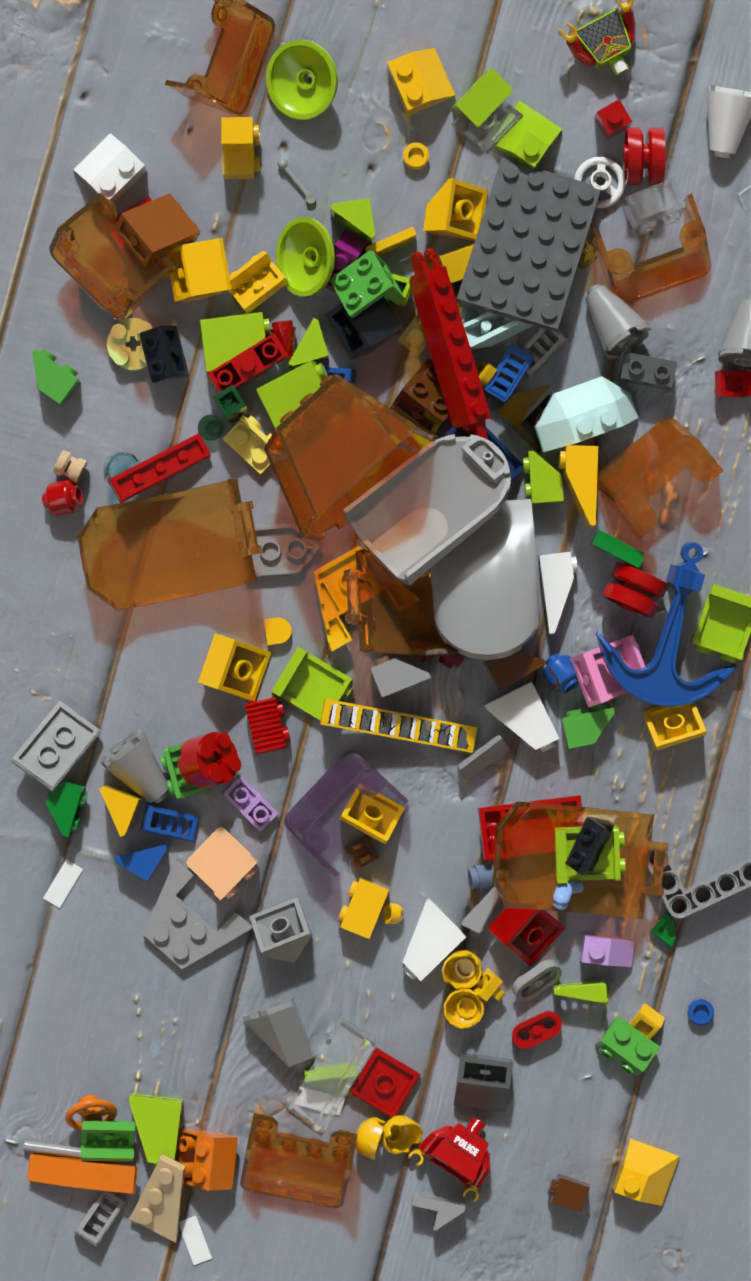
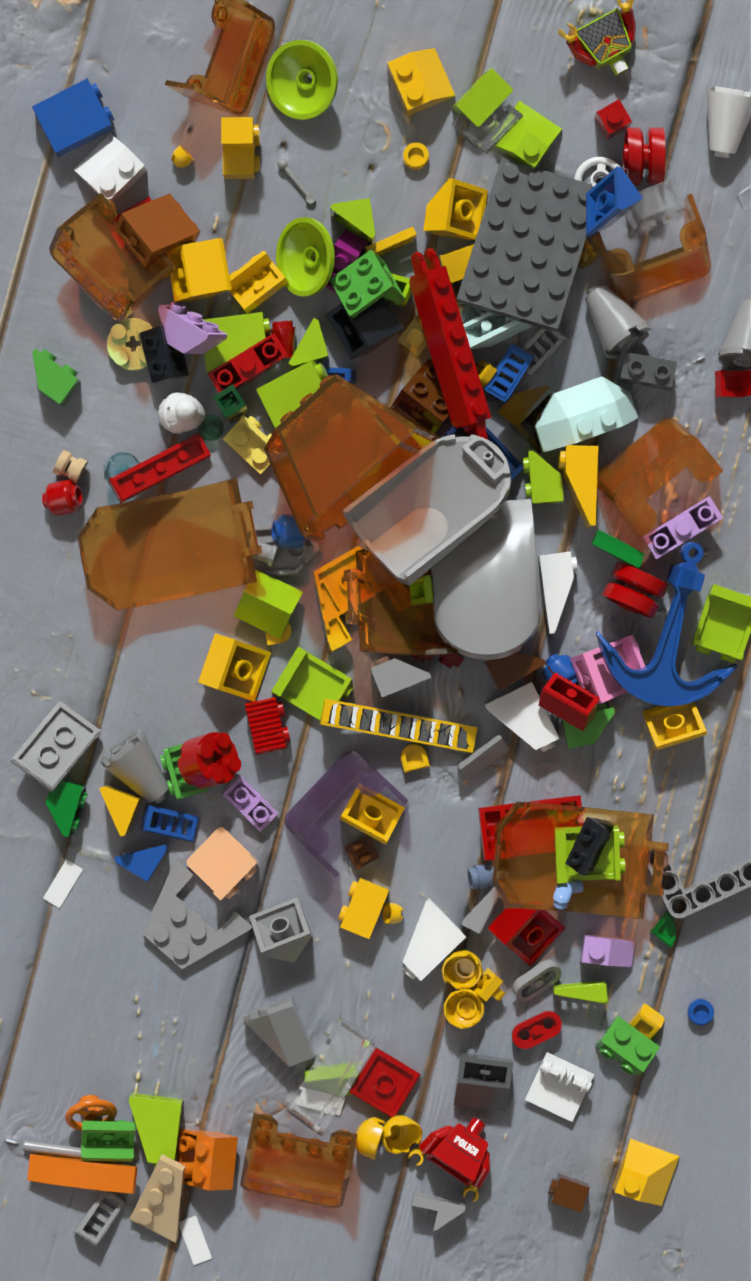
none -> blue brick [32,78,115,158]
none -> white piece [157,392,205,434]
none -> lavender slope [158,302,228,354]
none -> yellow hinge [171,145,194,168]
none -> lime slope [234,569,303,639]
none -> light grey bush [247,537,278,567]
none -> blue head [271,514,311,548]
none -> yellow tile [401,744,430,773]
none -> lime slope [410,575,434,606]
none -> white hinge [525,1052,594,1122]
none -> red brick [538,673,600,731]
none -> blue slope [586,166,643,237]
none -> lavender slope [642,496,723,559]

